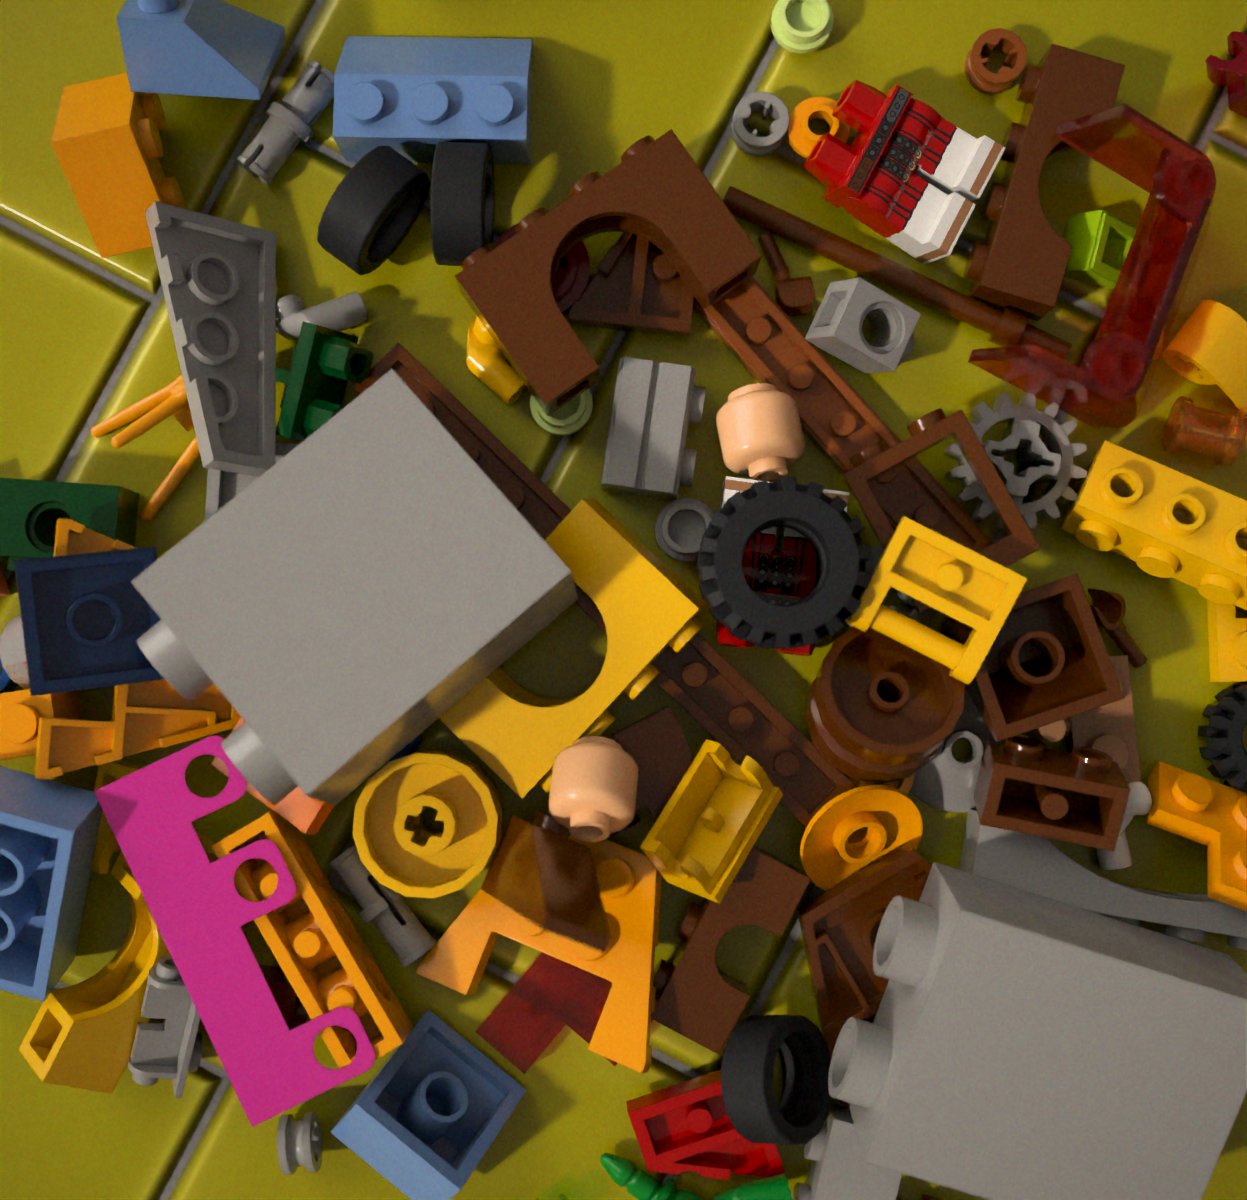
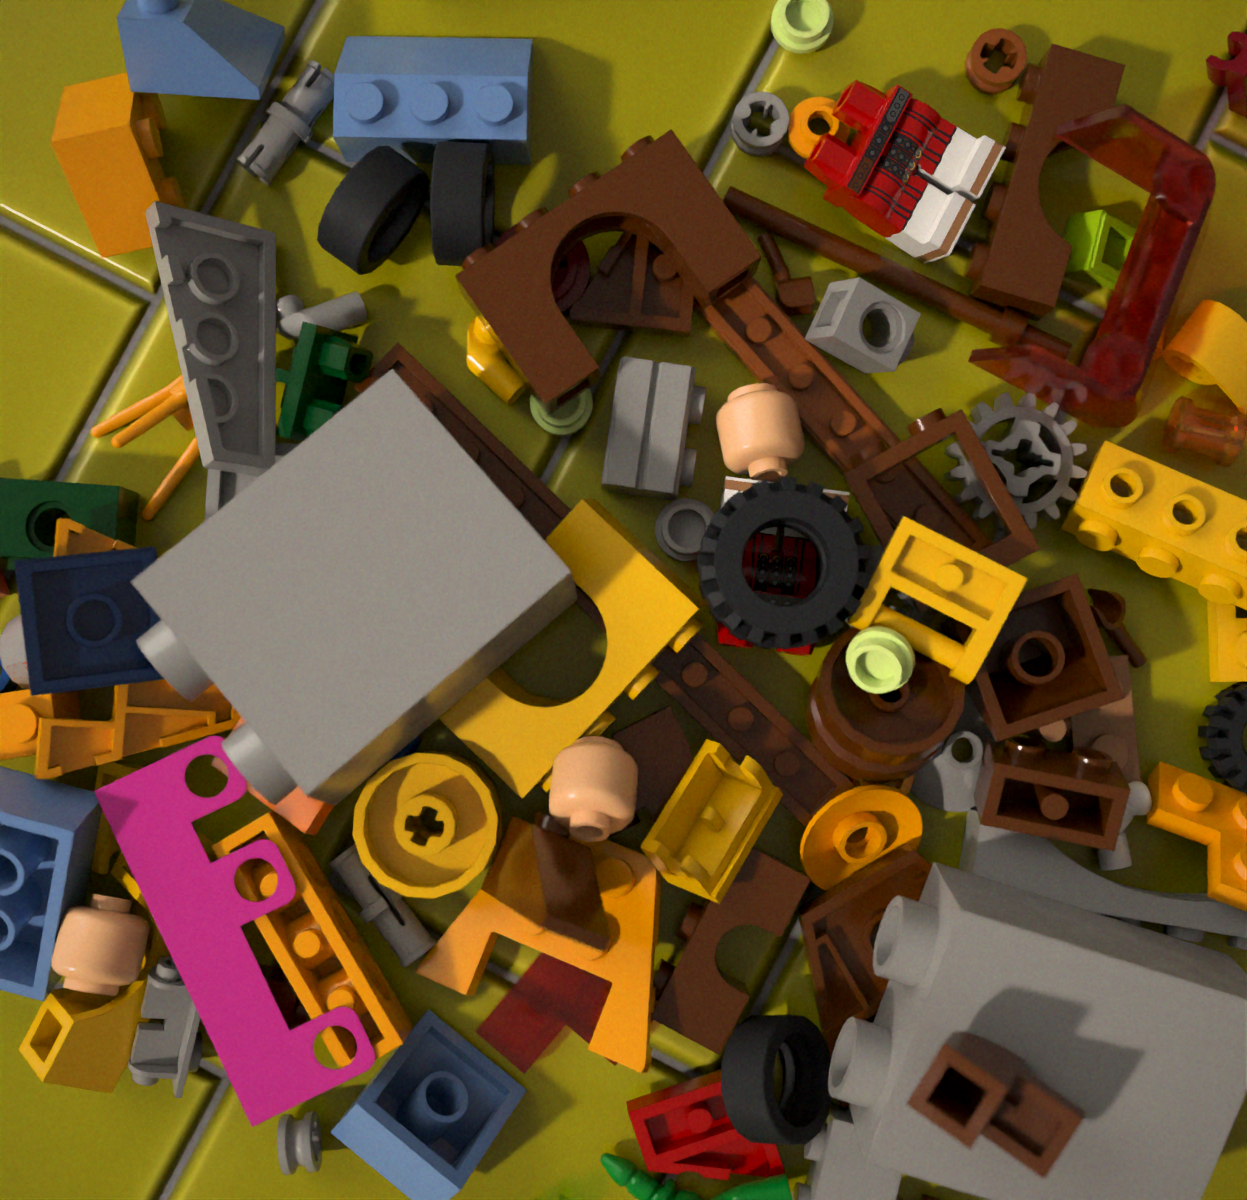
none -> light nougat head [52,894,149,996]
none -> yellowish green plate [846,627,915,694]
none -> reddish brown brick [906,1031,1086,1180]

